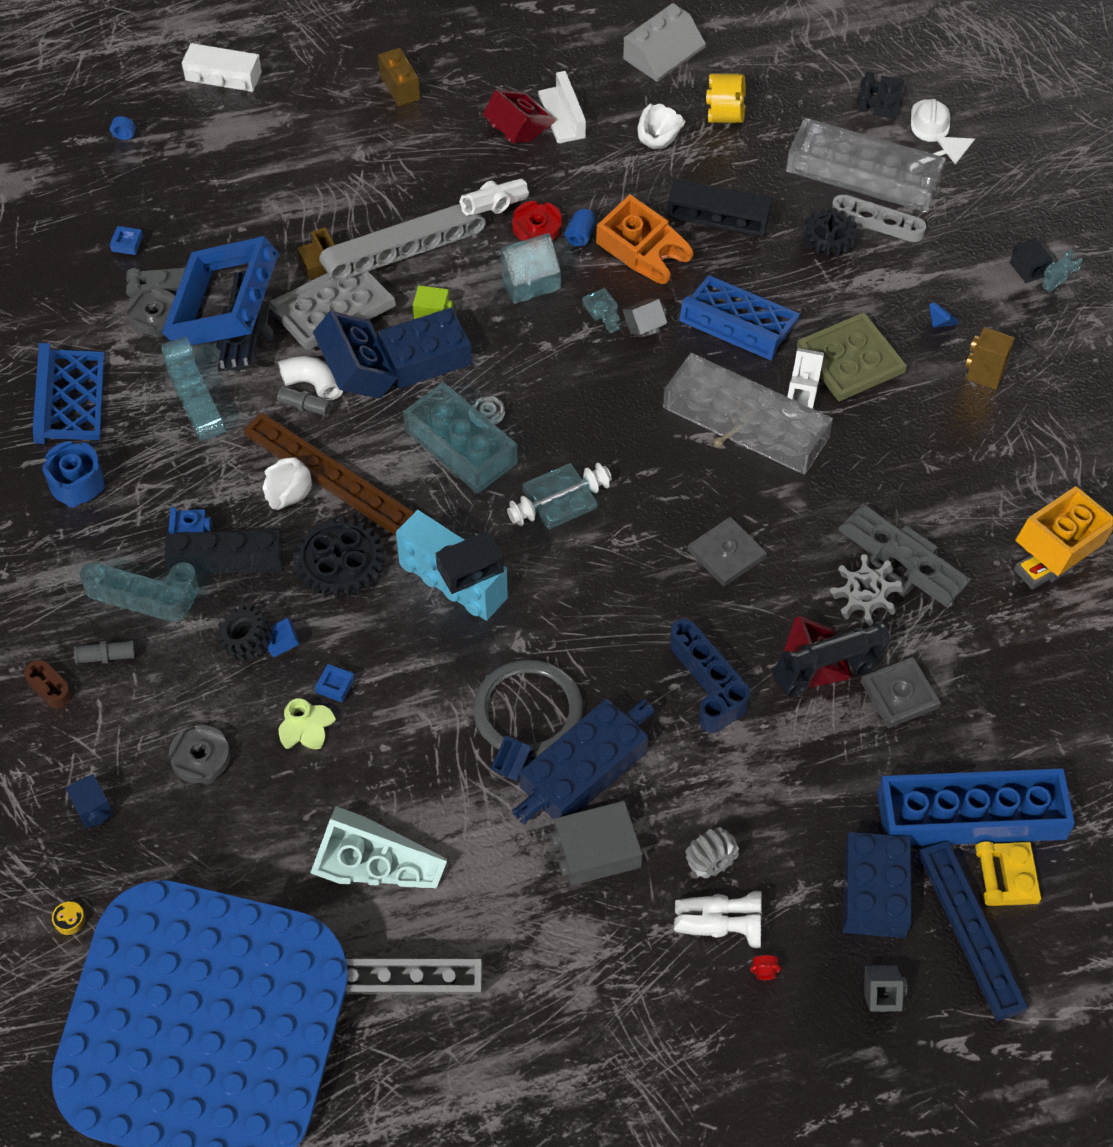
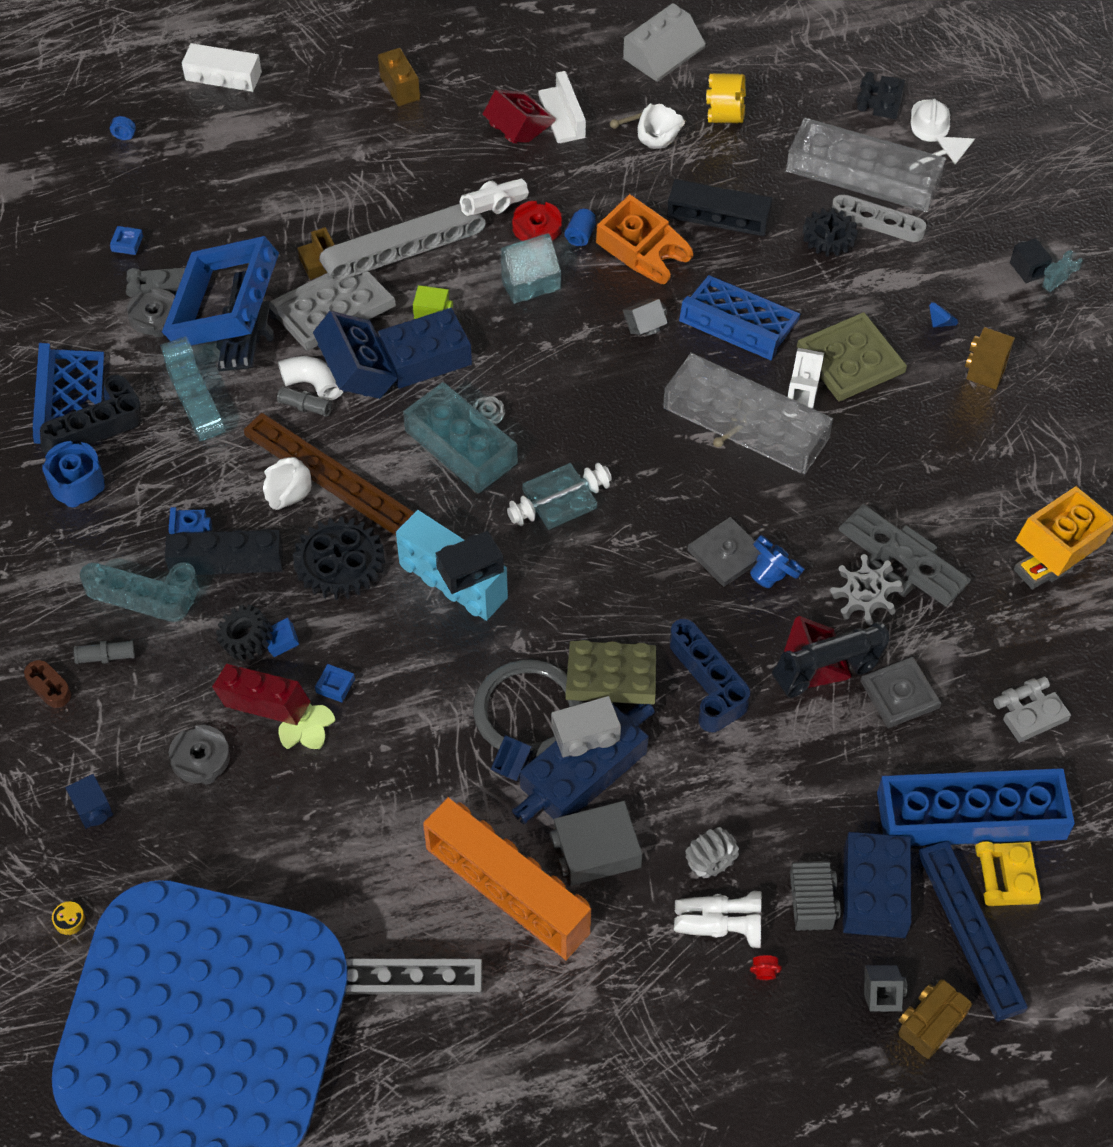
light aqua wedge [311,806,447,888] -> none
clear light blue plate [582,288,620,333] -> none
none -> black beam [40,375,140,454]
none -> dark red brick [212,664,311,726]
none -> orange brick [423,797,591,960]
none -> light grey brick [551,696,621,757]
none -> olive plate [566,640,656,704]
none -> dark tan hinge [610,113,642,129]
none -> blue plate [750,535,805,588]
none -> dark grey brick [790,861,840,931]
none -> pearl gold brick [898,980,972,1059]
none -> light grey plate [994,677,1071,743]

